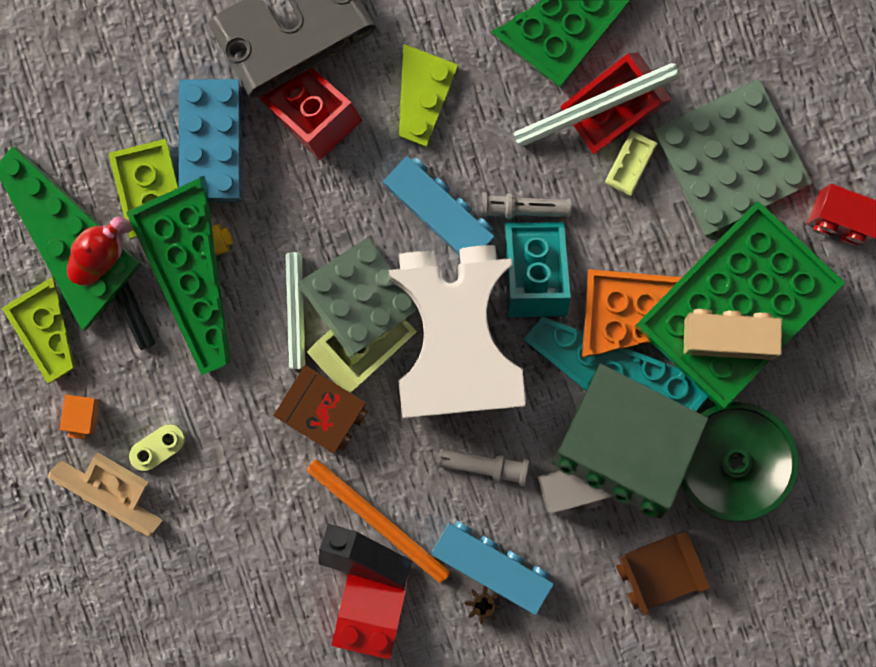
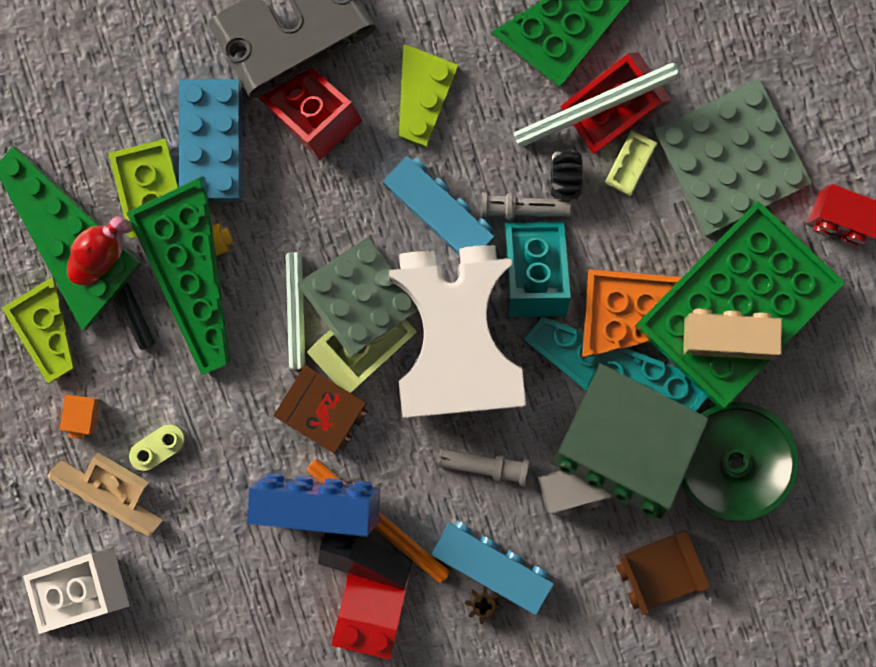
none -> white slope [23,548,130,634]
none -> blue brick [247,473,381,536]
none -> black gear [550,150,583,201]

